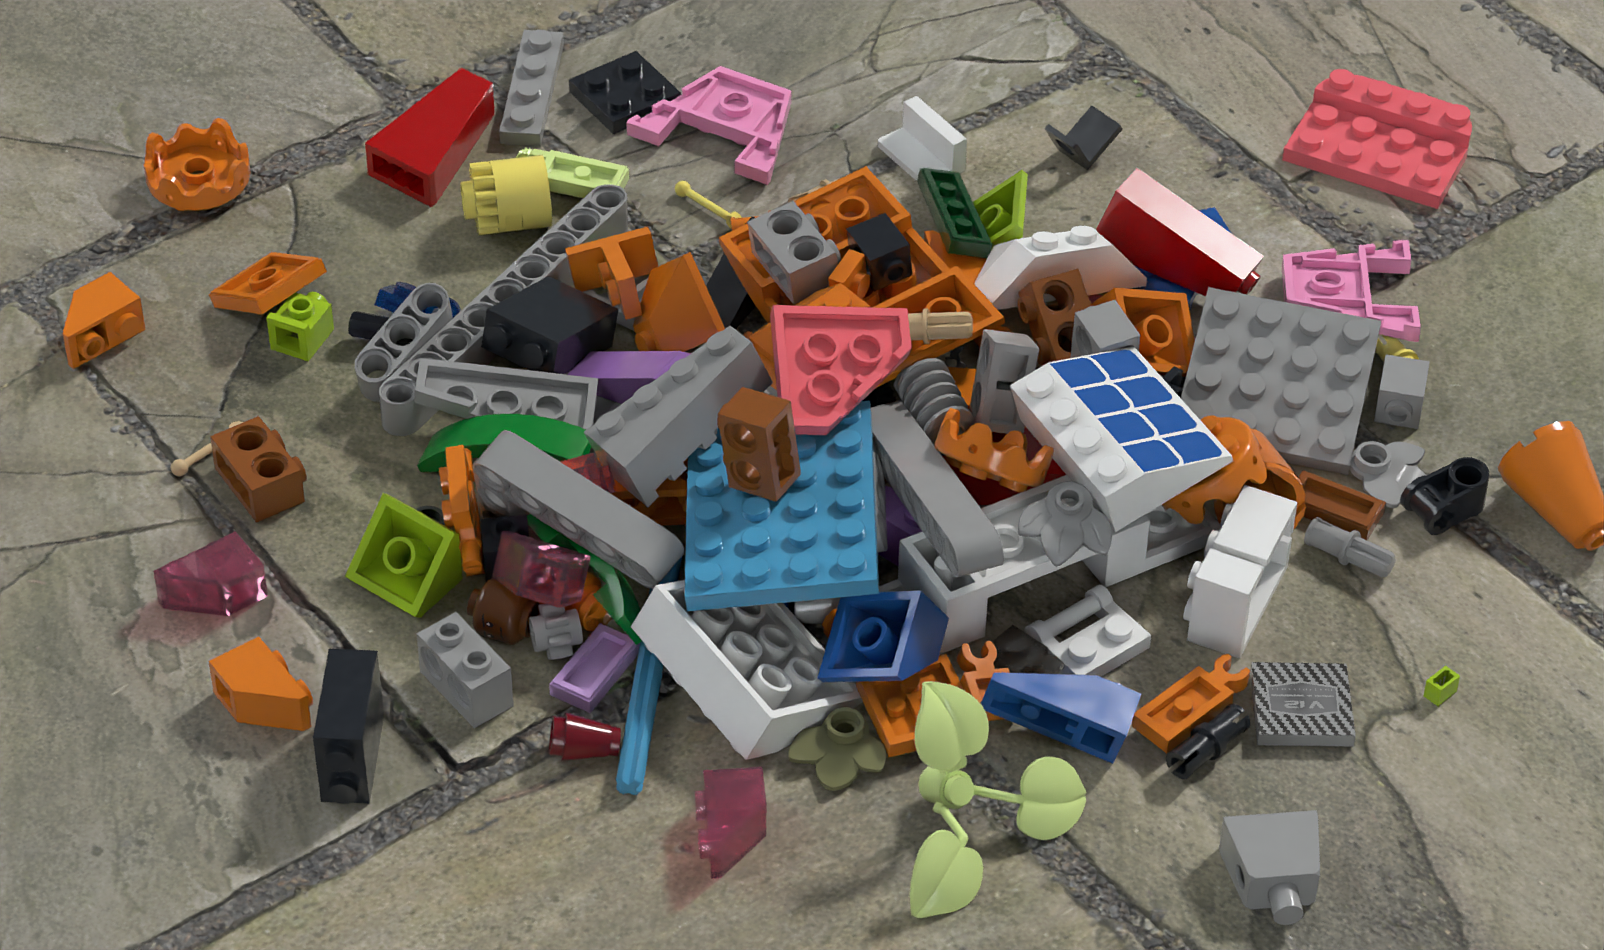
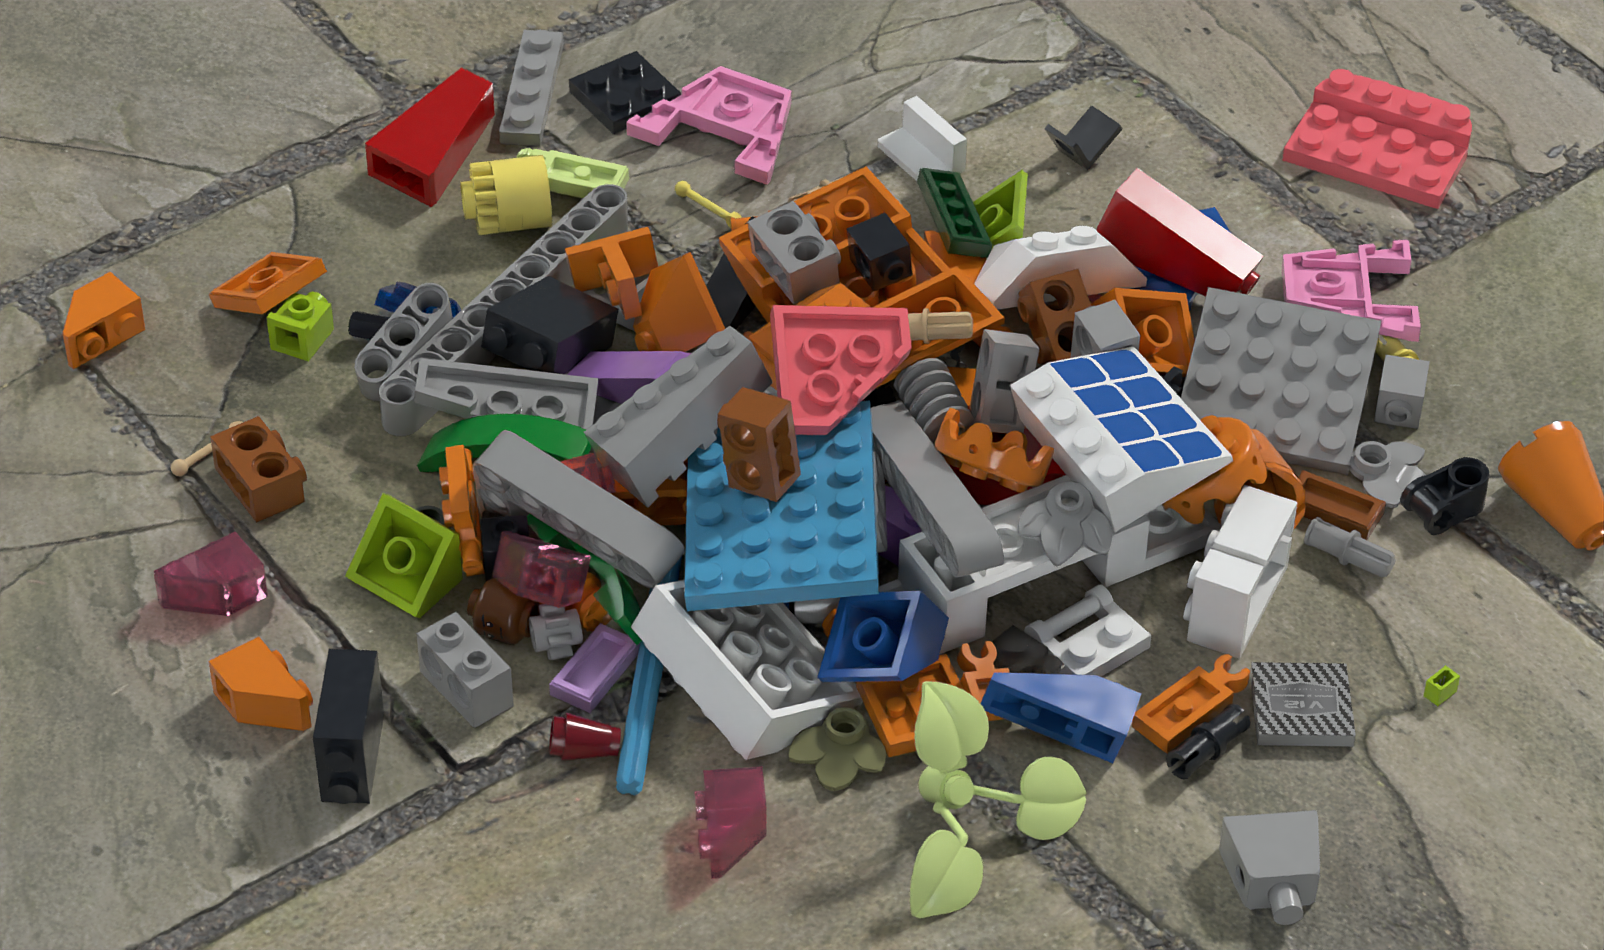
orange plate [143,118,251,211] -> none
orange plate [828,249,870,299] -> none

